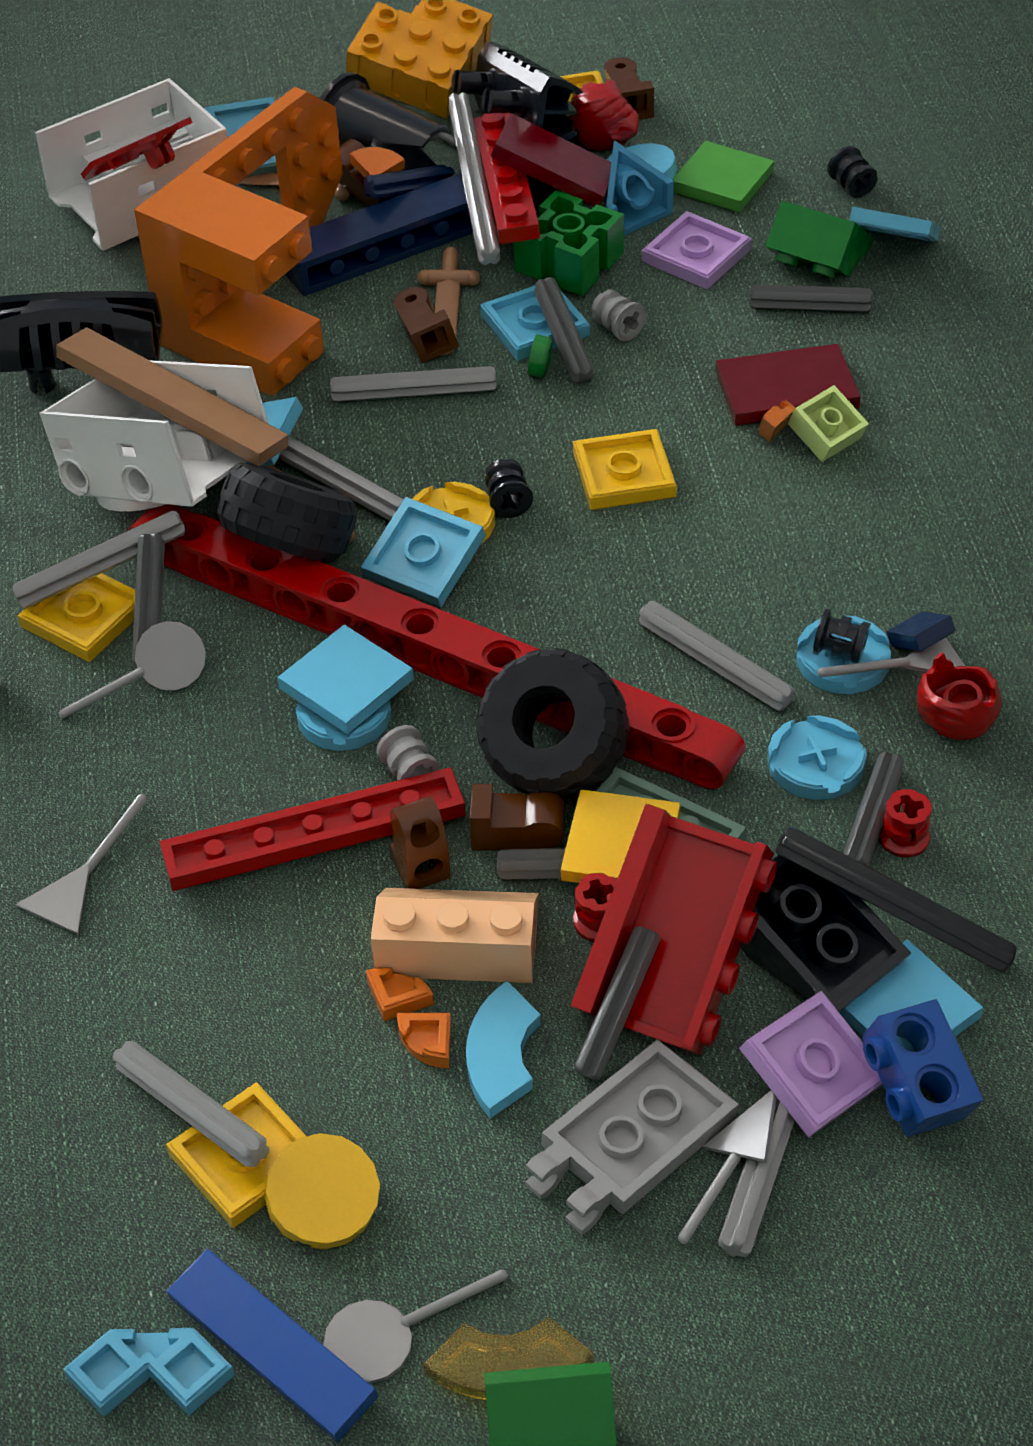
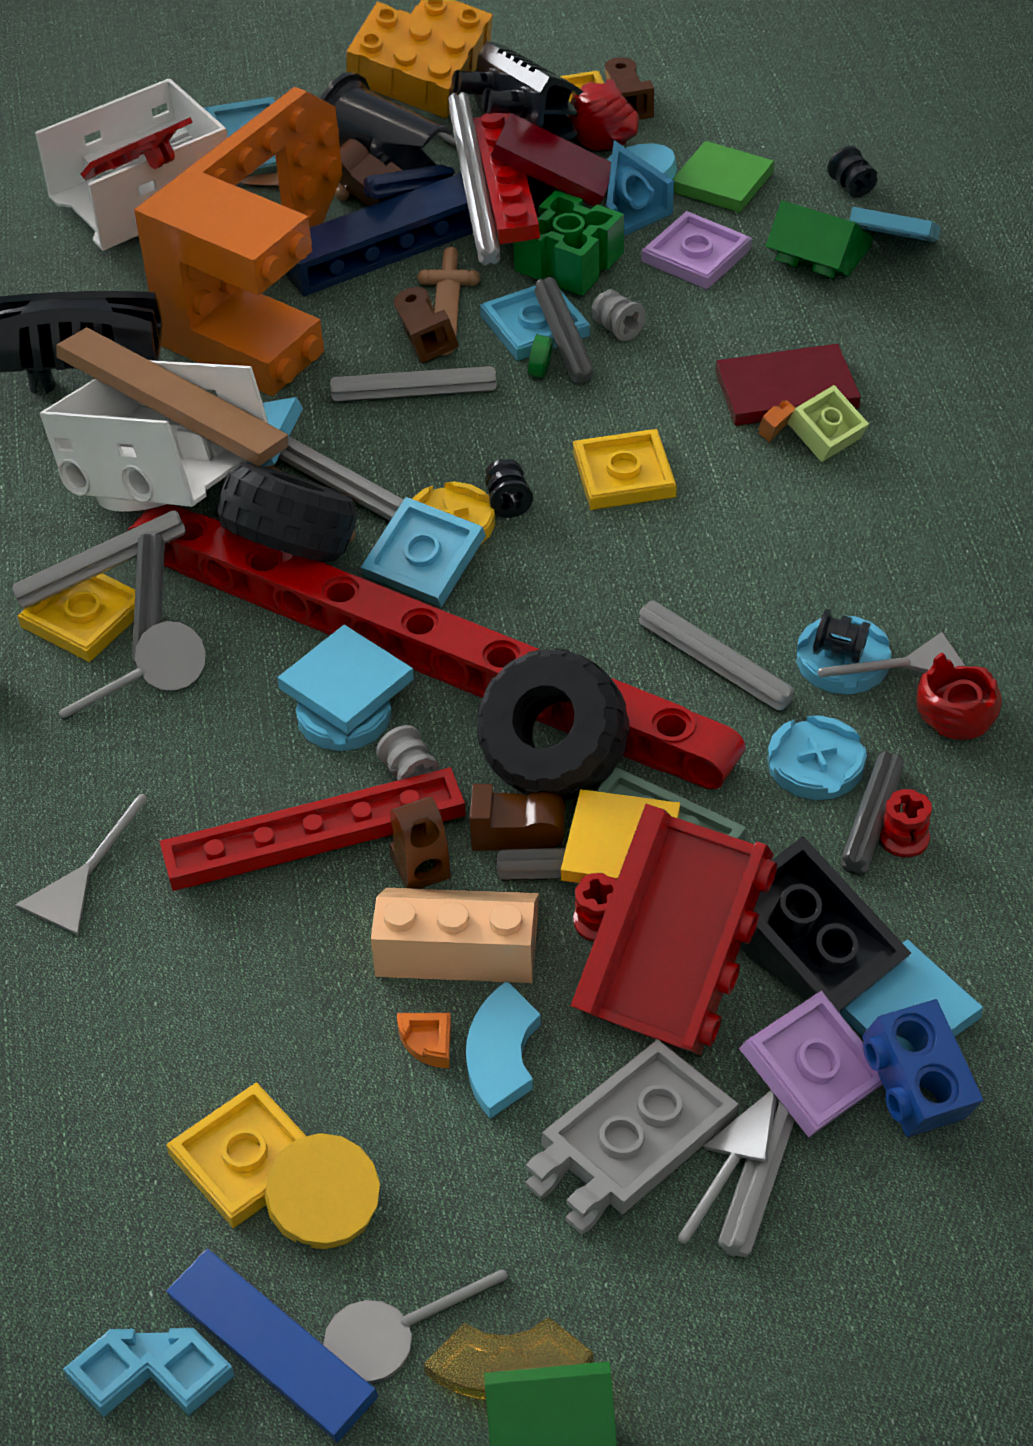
light grey axle [113,1041,269,1167] -> none
orange tile [350,147,405,178] -> none
orange tile [366,967,434,1021] -> none
dark grey axle [574,926,660,1081] -> none
dark grey axle [750,284,872,313] -> none
black axle [775,827,1017,972] -> none
dark blue tile [886,612,956,652] -> none

